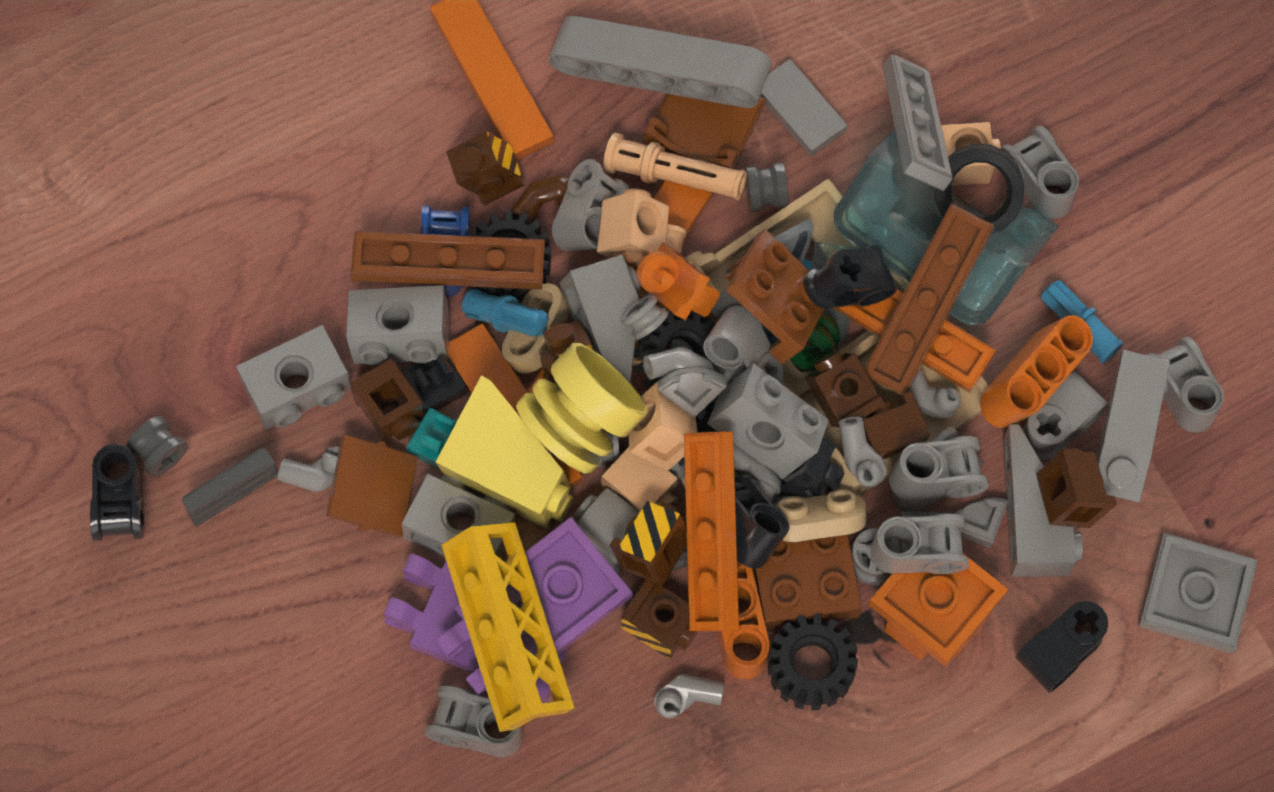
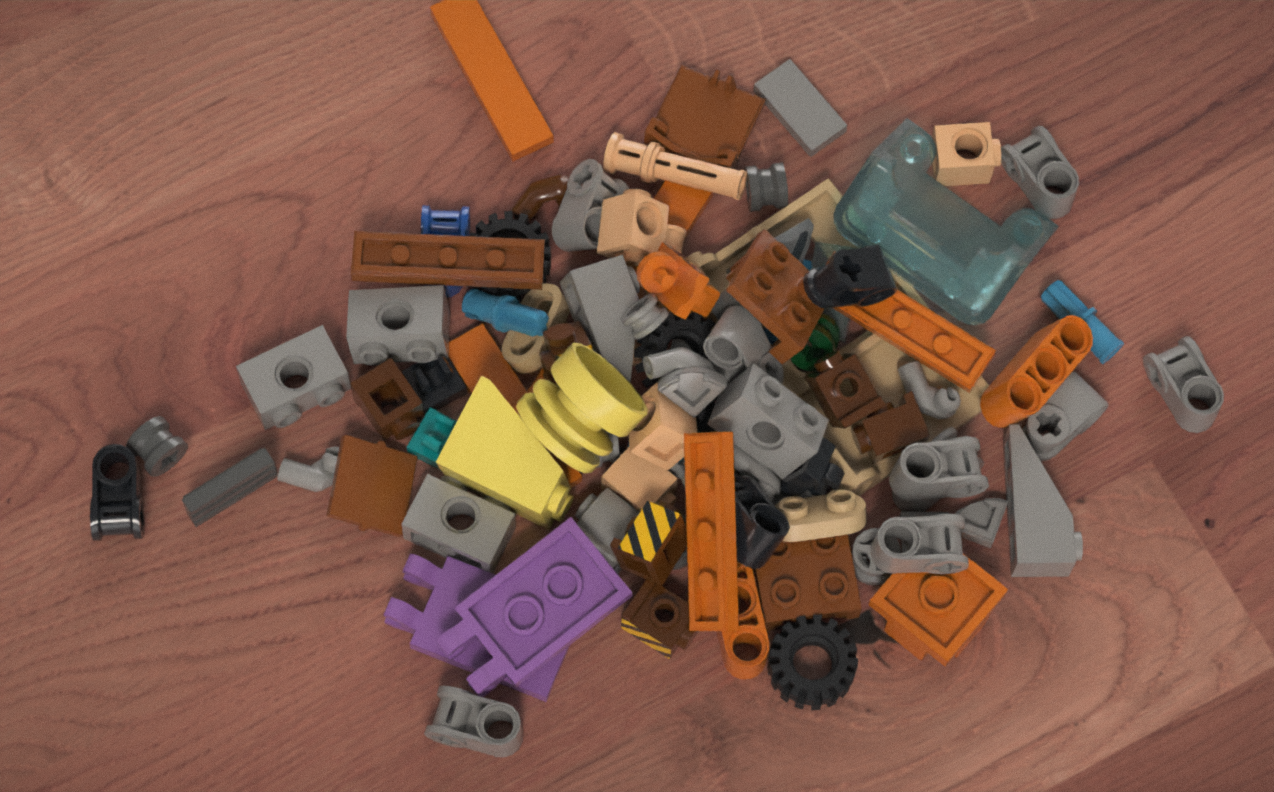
yellow fence [441,522,575,732] -> none
reddish brown brick [446,131,525,206] -> none
light grey beam [548,16,772,108] -> none
light grey arm [654,674,725,719] -> none
light grey arm [839,416,886,488] -> none
dark orange tile [864,203,996,396] -> none
light grey tile [882,54,953,191] -> none
black tyre [935,144,1024,234] -> none
black piece [1015,601,1109,693] -> none
reddish brown brick [1036,448,1117,528] -> none
light grey slope [1096,350,1170,503] -> none
light grey tile [1138,533,1258,654] -> none

